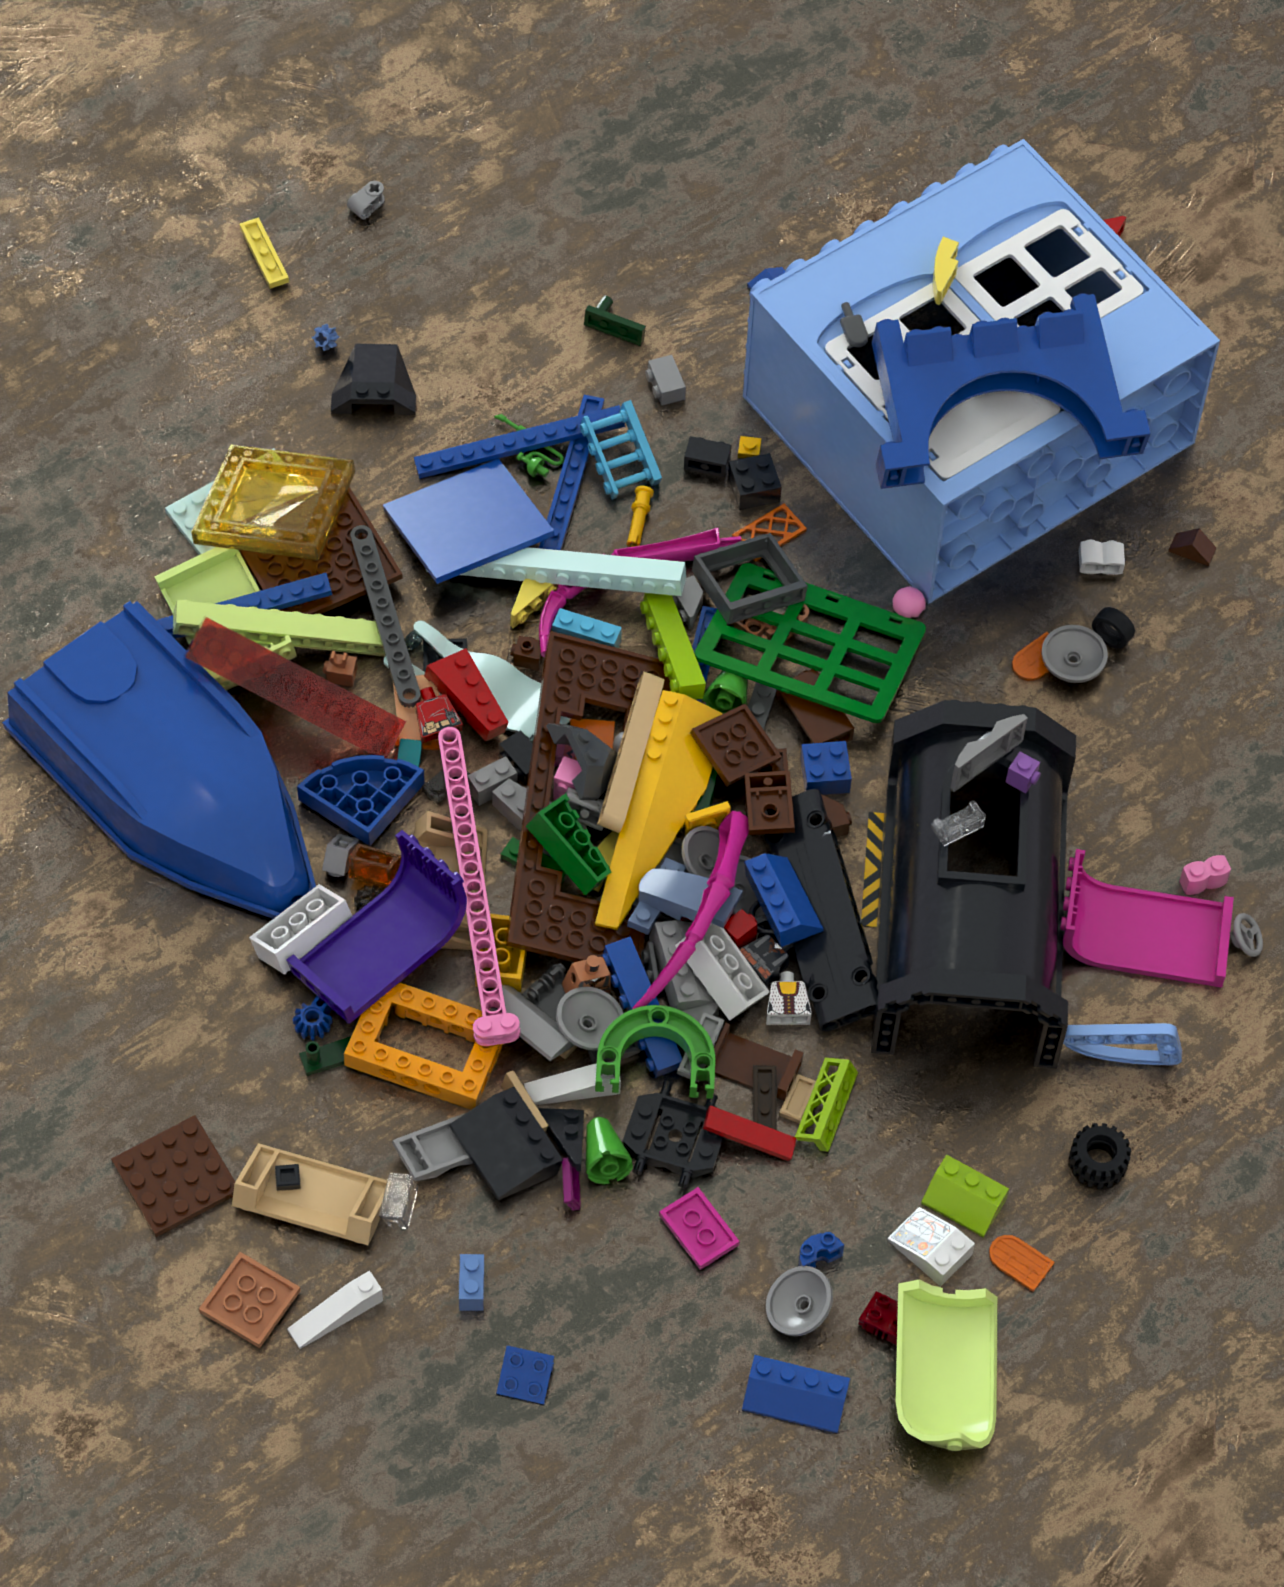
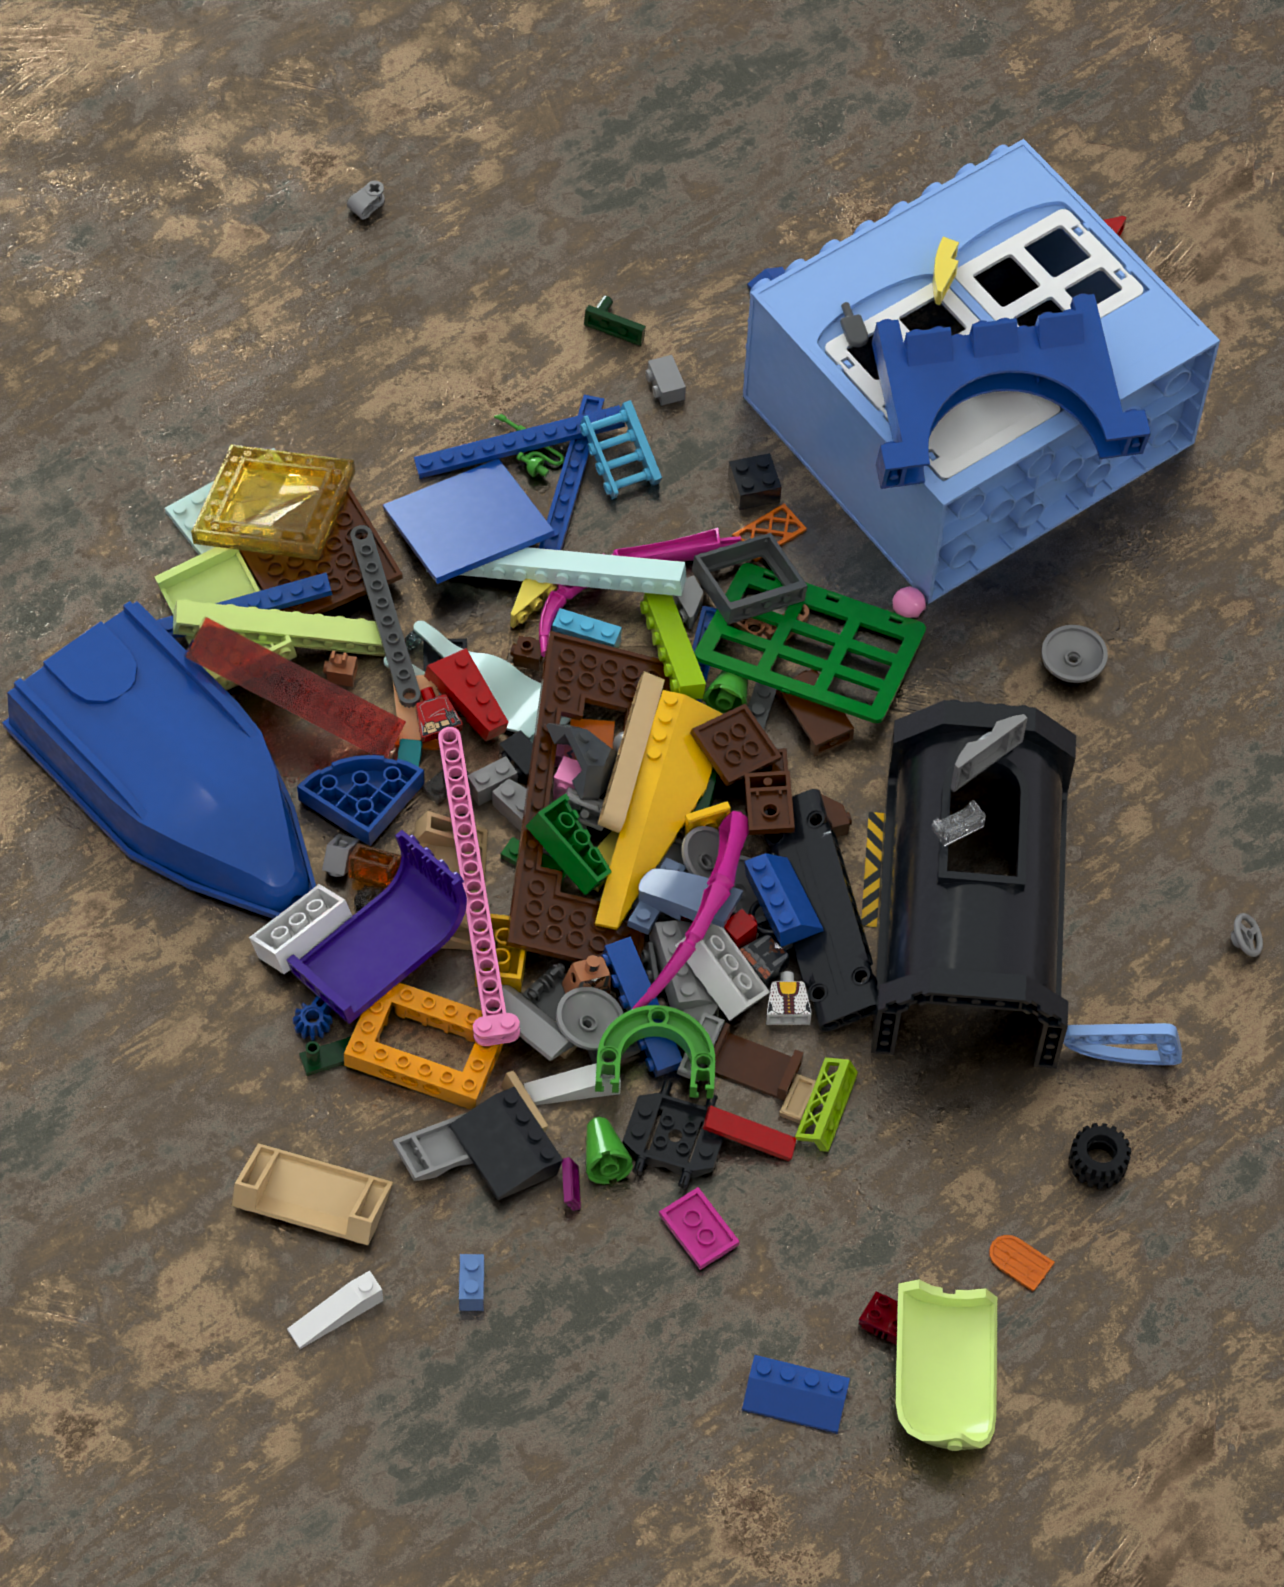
reddish brown plate [111,1115,235,1237] -> none
nougat plate [199,1252,301,1348] -> none
light yellow plate [240,217,289,289] -> none
black tile [275,1164,301,1191] -> none
medium blue gear [312,324,340,351] -> none
black wedge [331,344,416,415] -> none
clear hinge [379,1172,418,1229] -> none
blue hinge [496,1345,554,1404] -> none
black wing [539,1108,584,1171] -> none
yellow pin [626,486,654,547] -> none
black brick [684,436,732,477] -> none
yellow plate [738,436,761,459] -> none
dark brown tile [753,1065,777,1130] -> none
light grey dish [766,1266,833,1336] -> none
blue cylinder [798,1232,844,1268] -> none
blue brick [800,741,852,795] -> none
white slope [887,1207,975,1287] -> none
lime slope [921,1154,1009,1238] -> none
medium lavender brick [1006,752,1041,793] -> none
orange window [1012,632,1049,681] -> none
dark pink panel [1060,849,1234,988] -> none
white brick [1078,539,1125,575] -> none
black tyre [1092,607,1135,649] -> none
reddish brown slope [1168,528,1216,566] -> none
bright pink brick [1179,855,1231,895] -> none

